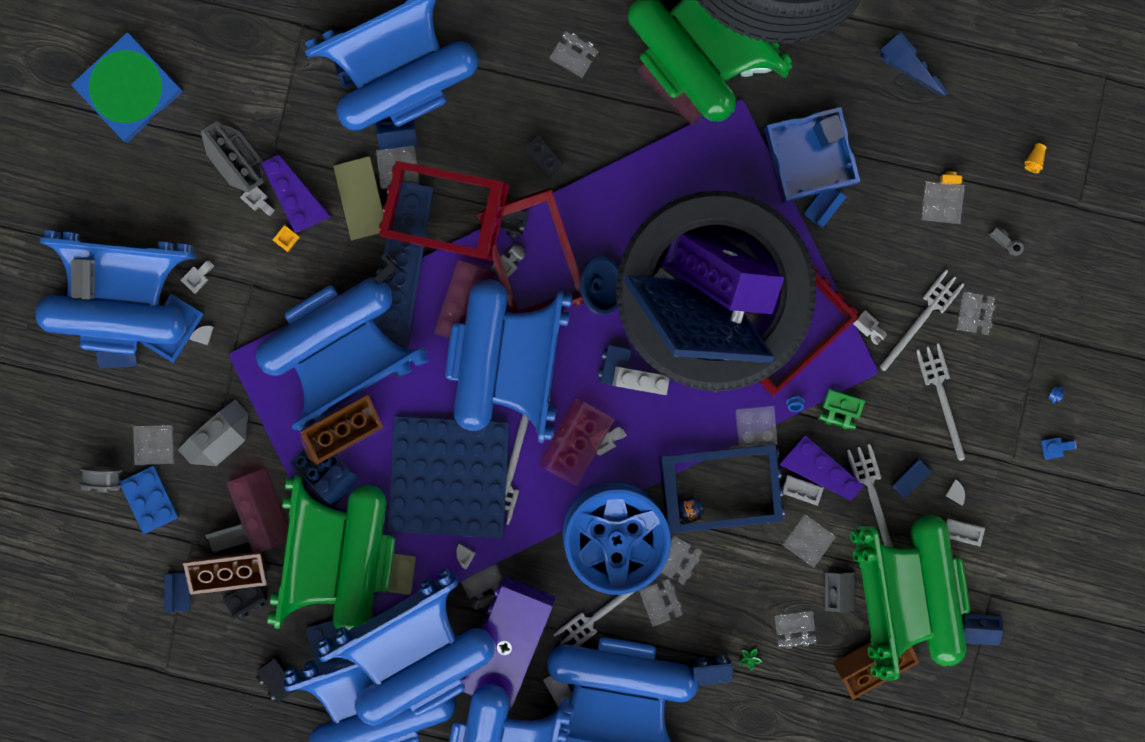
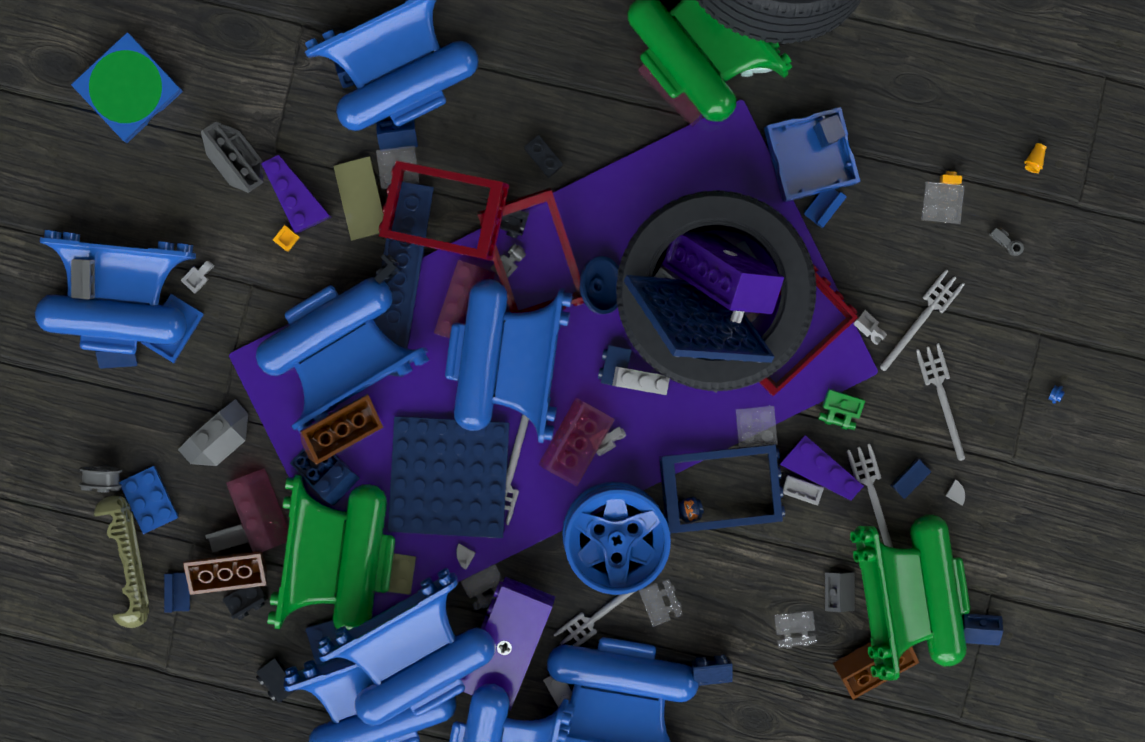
clear plate [133,425,174,465] -> none
light grey tile [189,326,214,345] -> none
light grey plate [240,187,275,216] -> none
clear plate [549,31,599,78] -> none
clear plate [661,536,702,585] -> none
green plant [739,648,762,671] -> none
clear plate [783,514,836,568] -> none
blue plate [786,395,805,412] -> none
dark blue wedge [879,32,948,97] -> none
light grey plate [946,518,985,547] -> none
clear plate [956,292,996,335] -> none
blue plate [1041,437,1077,460] -> none
none -> olive piece [94,495,149,628]

